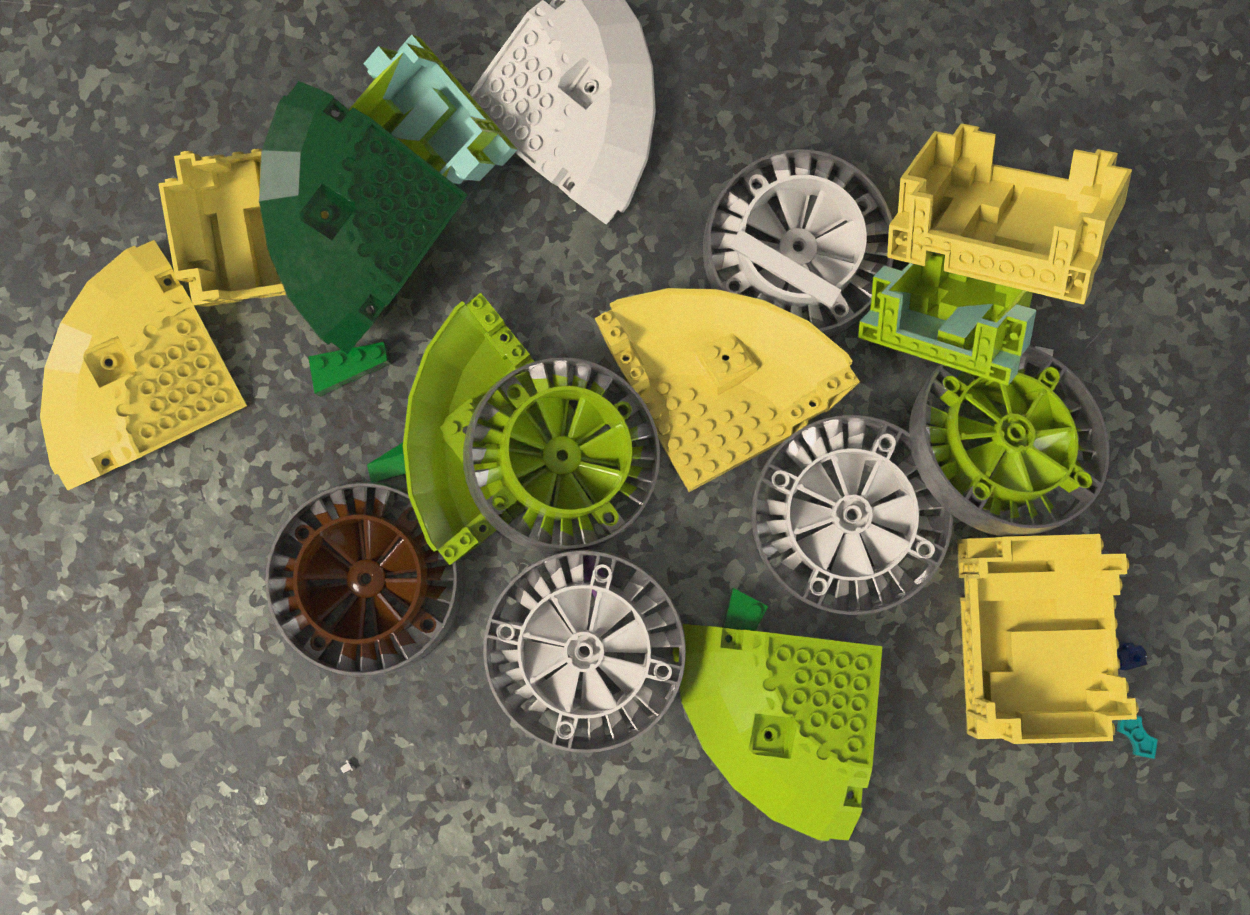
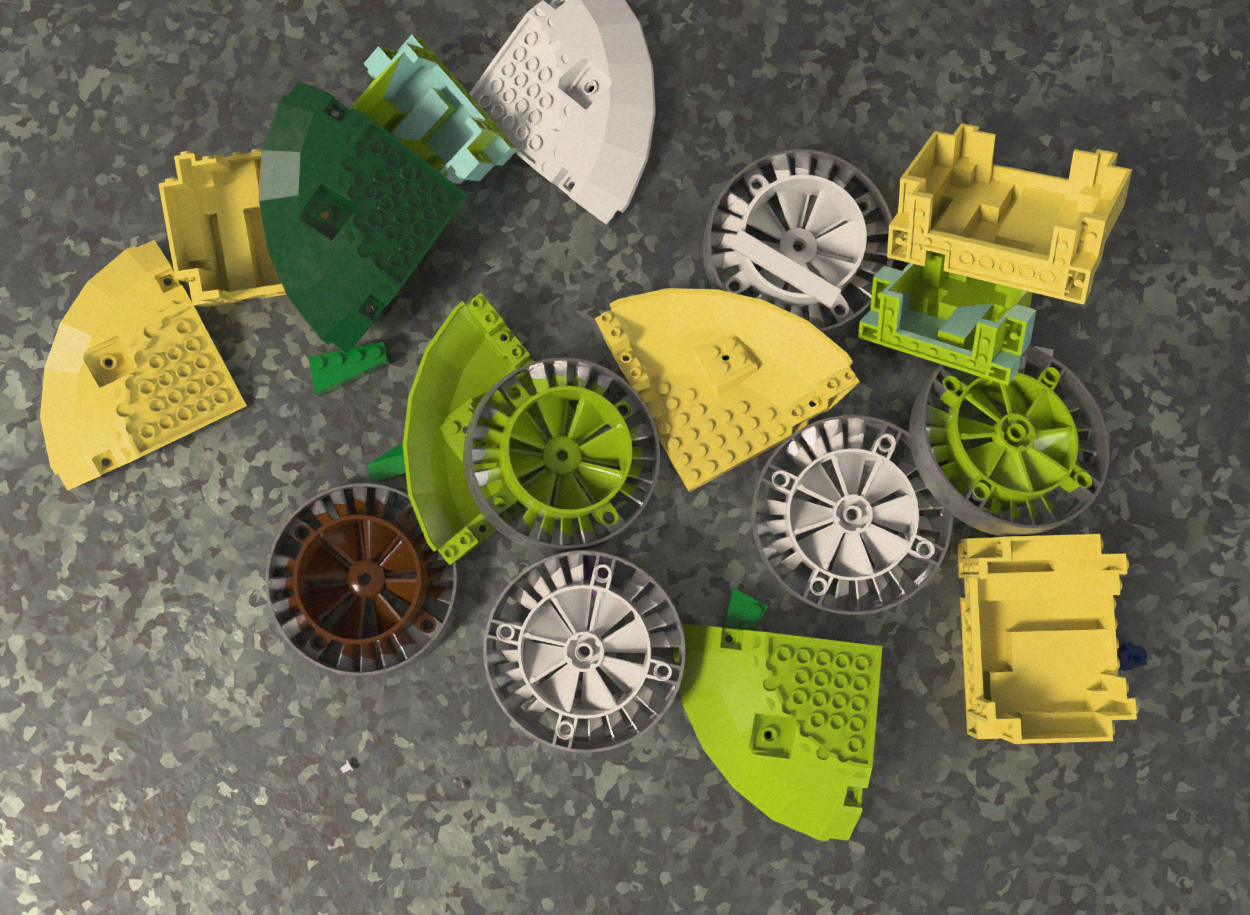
teal tile [1117,715,1158,759] -> none

